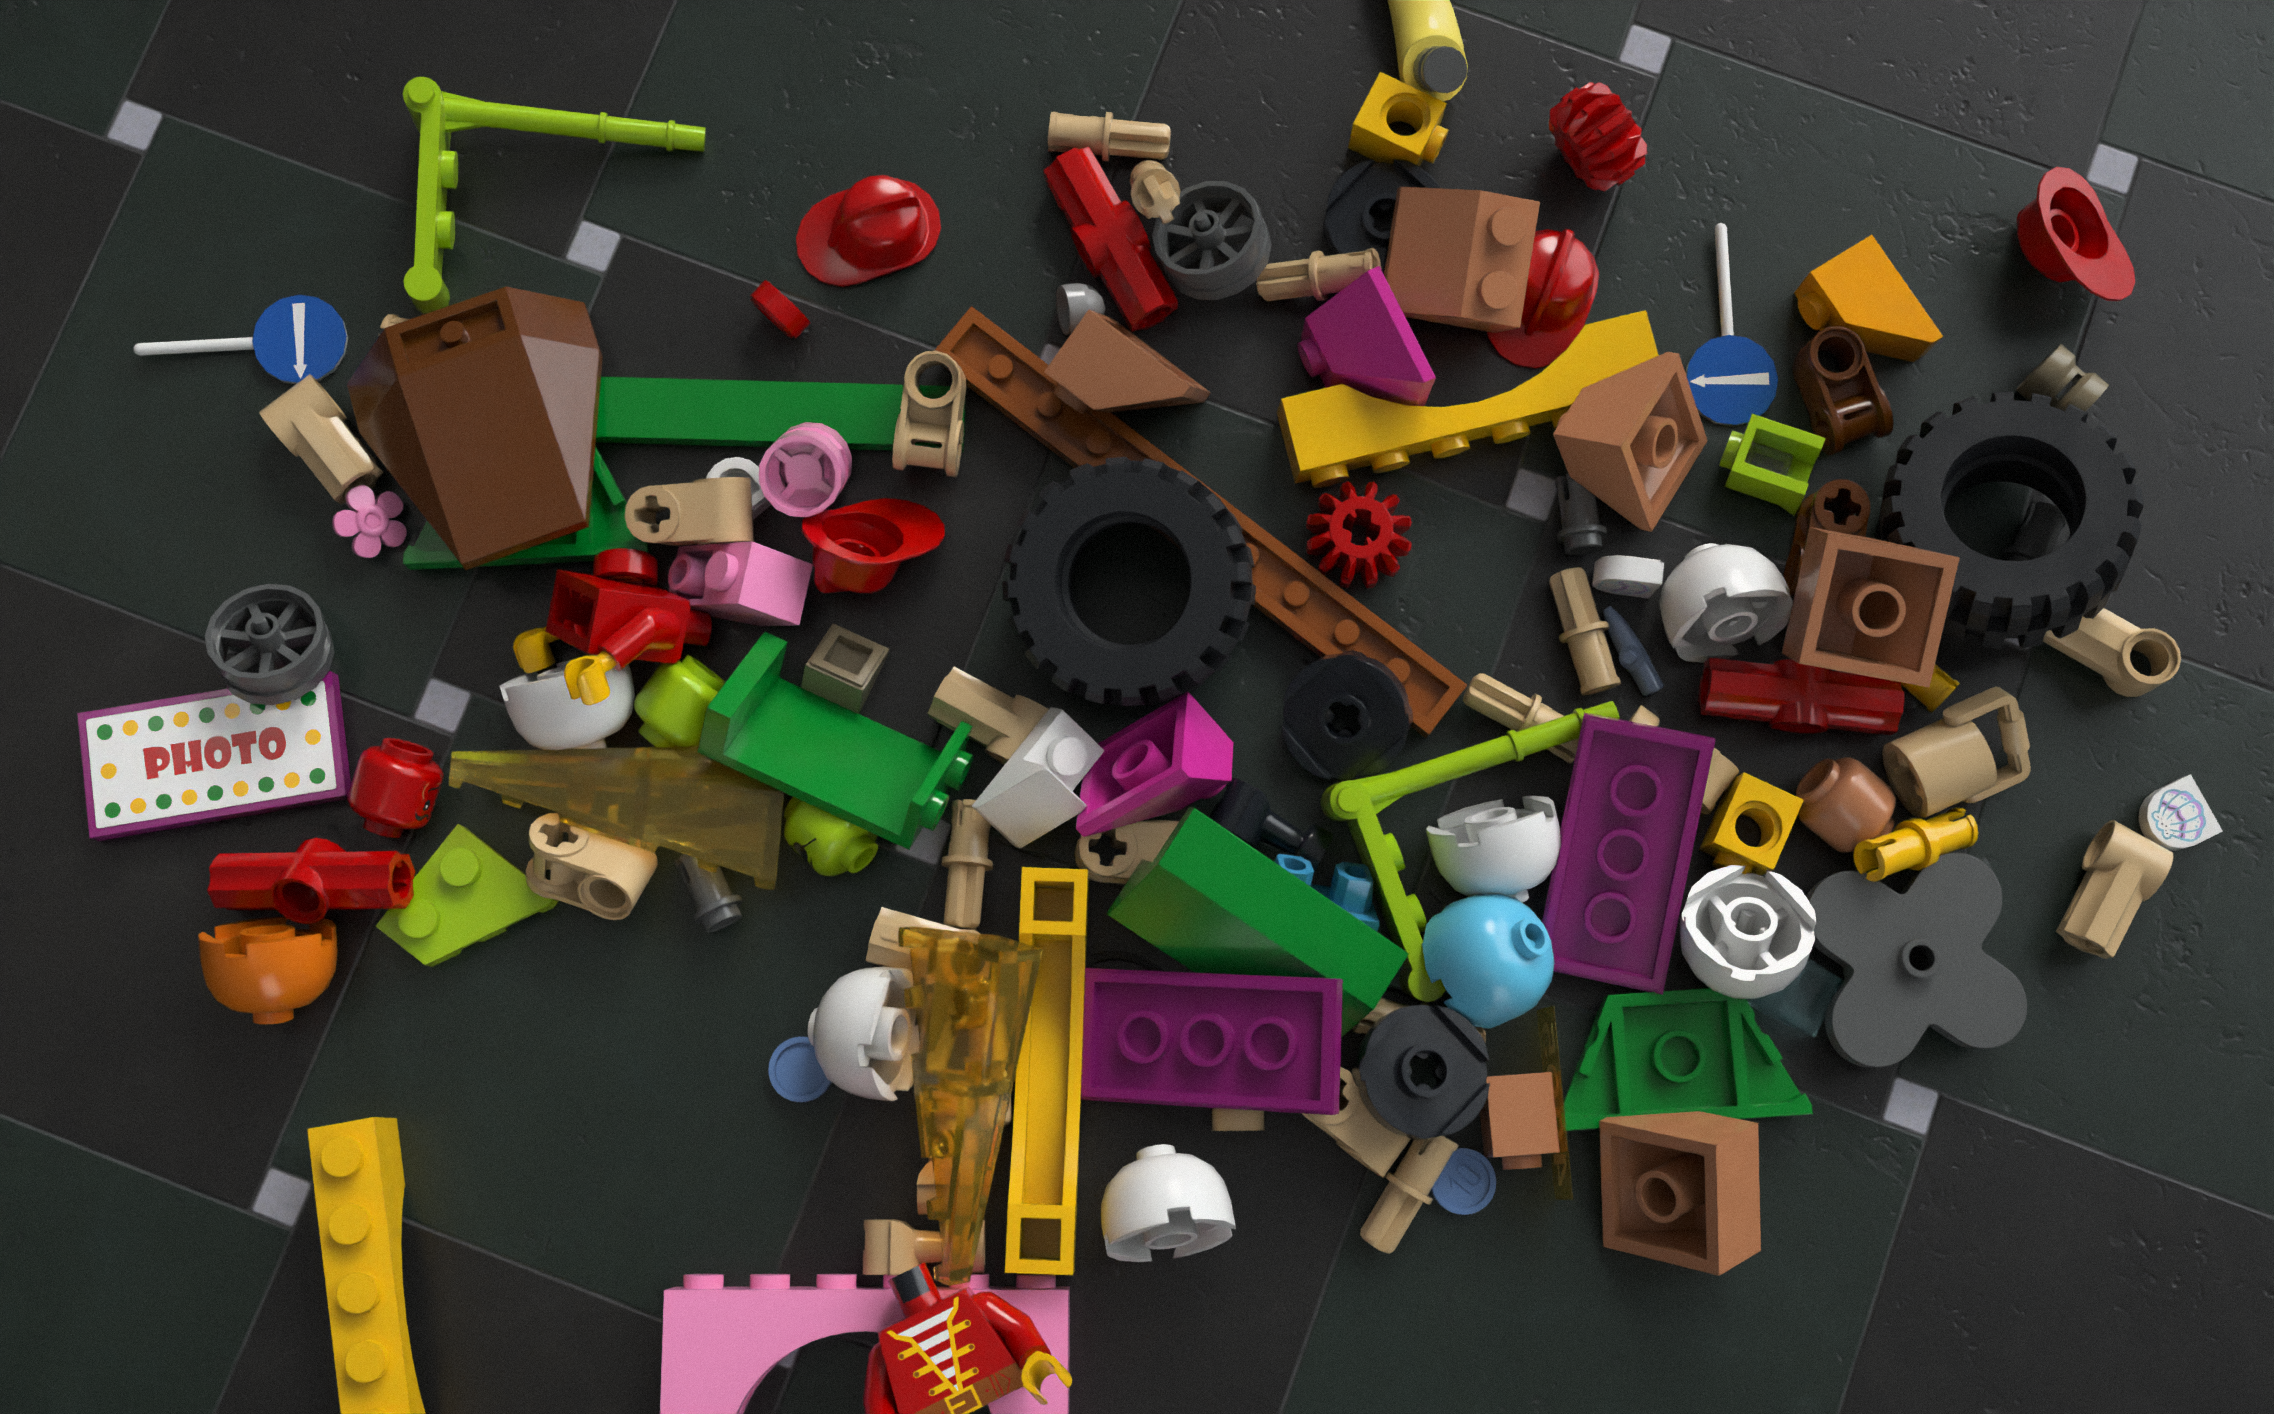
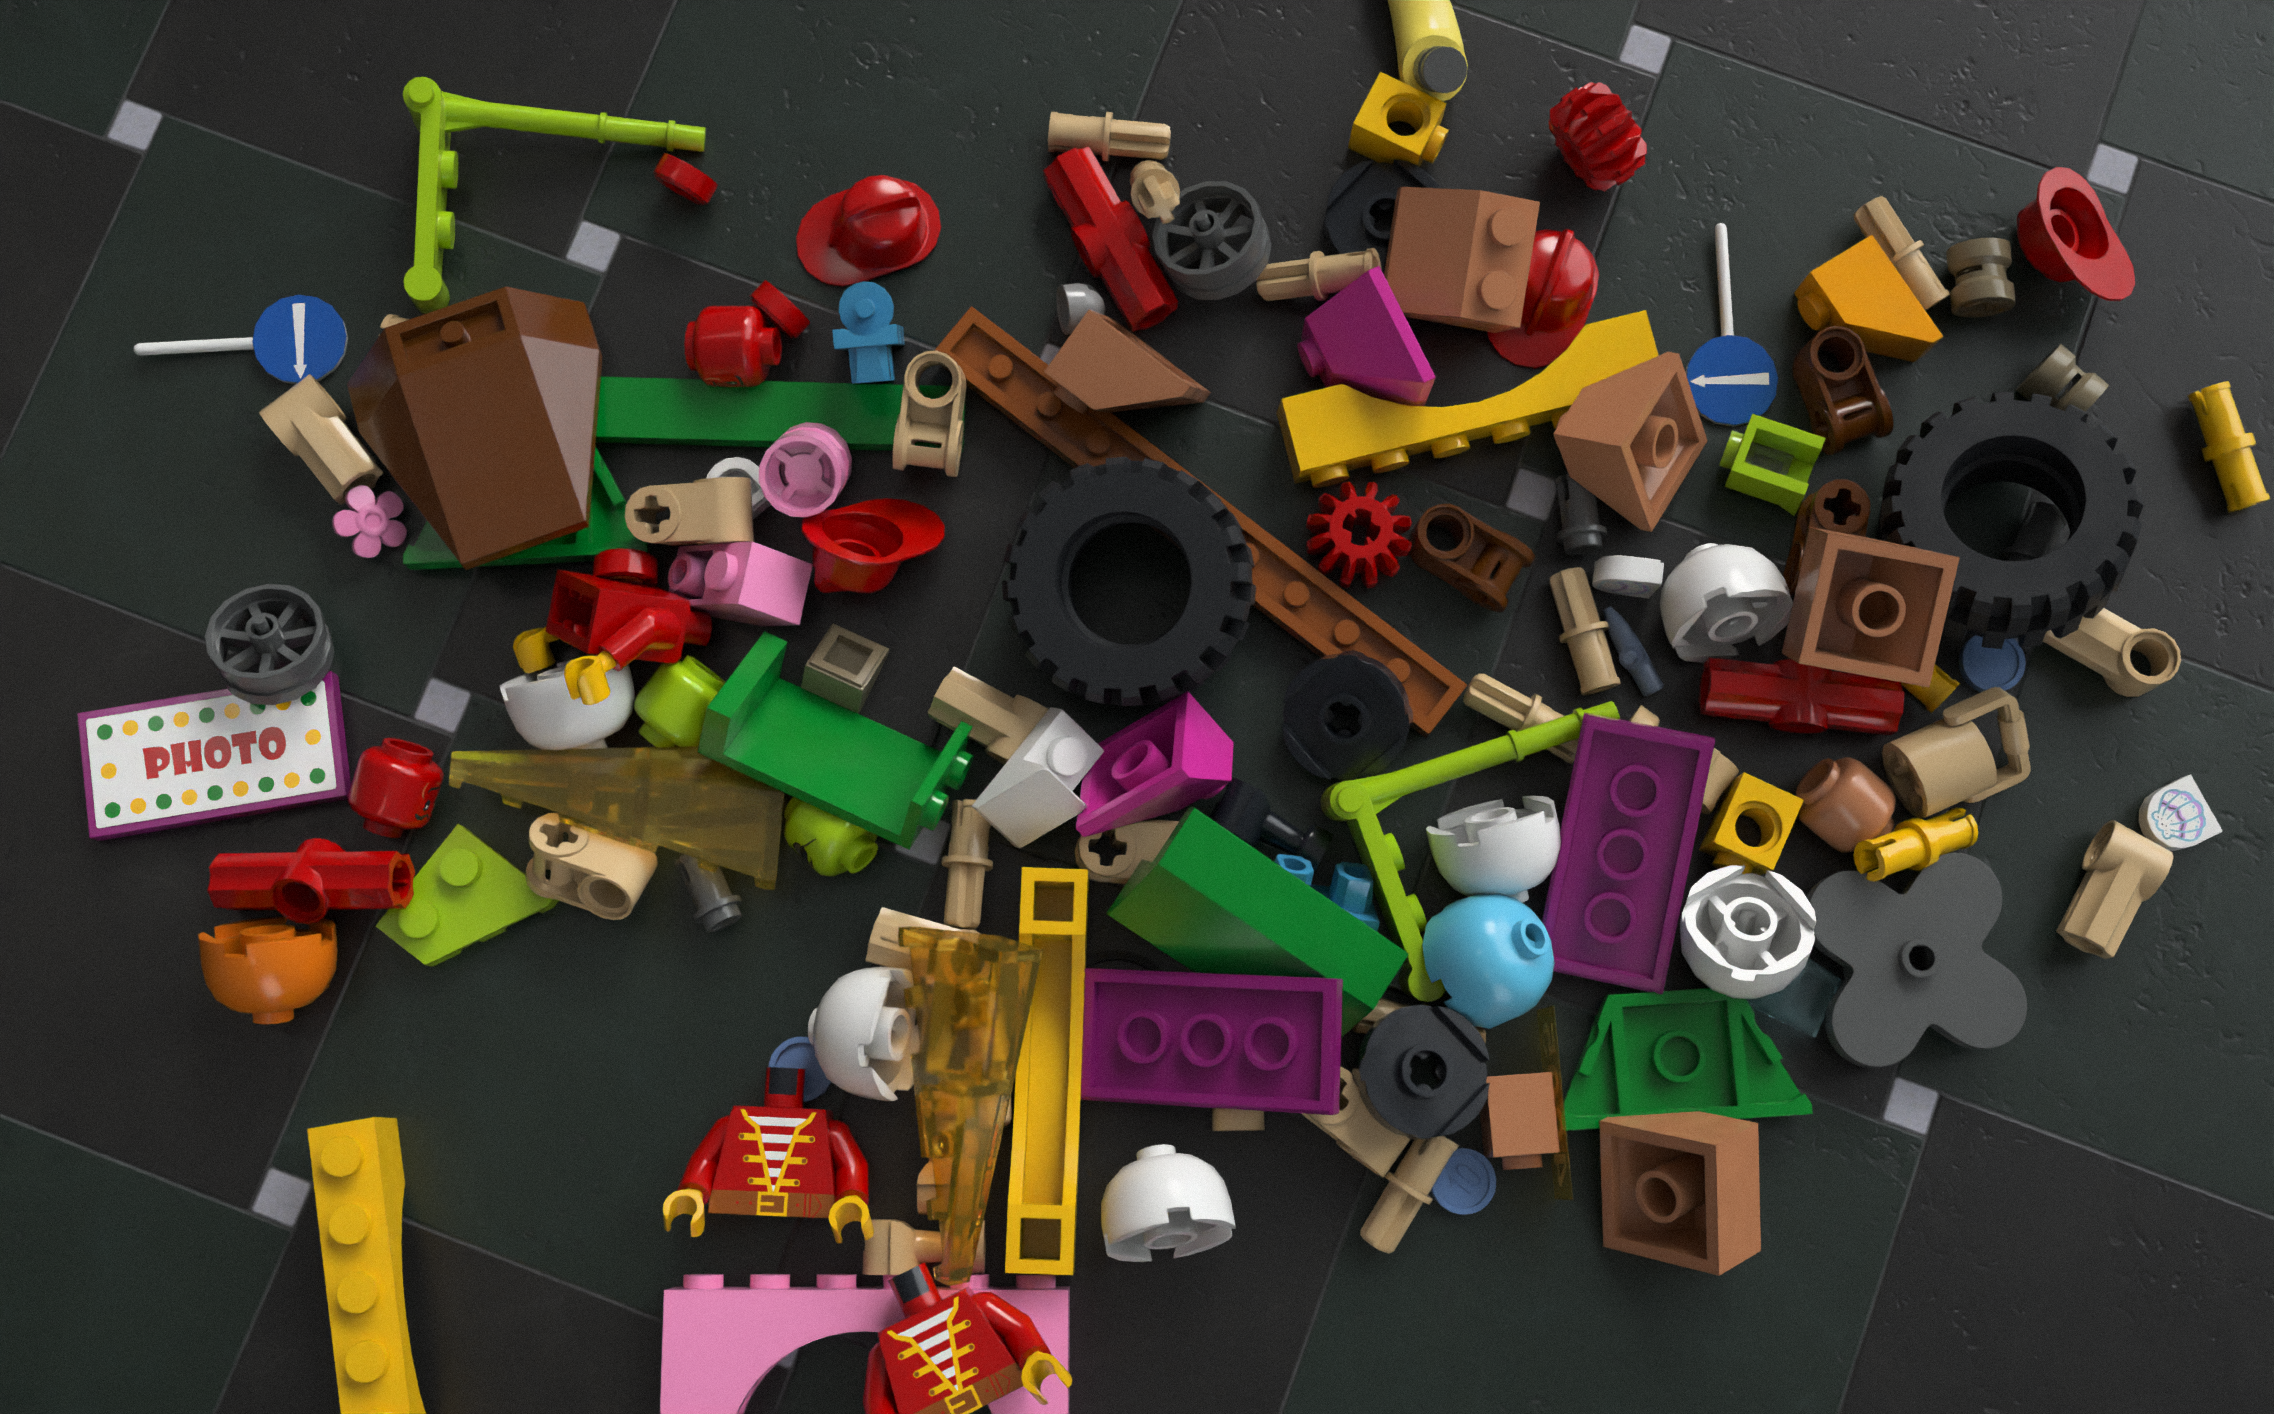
none -> red tile [653,153,718,206]
none -> torso [663,1067,874,1243]
none -> red head [684,306,782,387]
none -> dark azure hips [832,281,905,384]
none -> reddish brown piece [1408,504,1535,613]
none -> tan axle [1854,196,1950,311]
none -> dark tan wheel [1946,238,2016,318]
none -> medium blue piece [1958,635,2026,692]
none -> yellow pin [2188,381,2270,513]

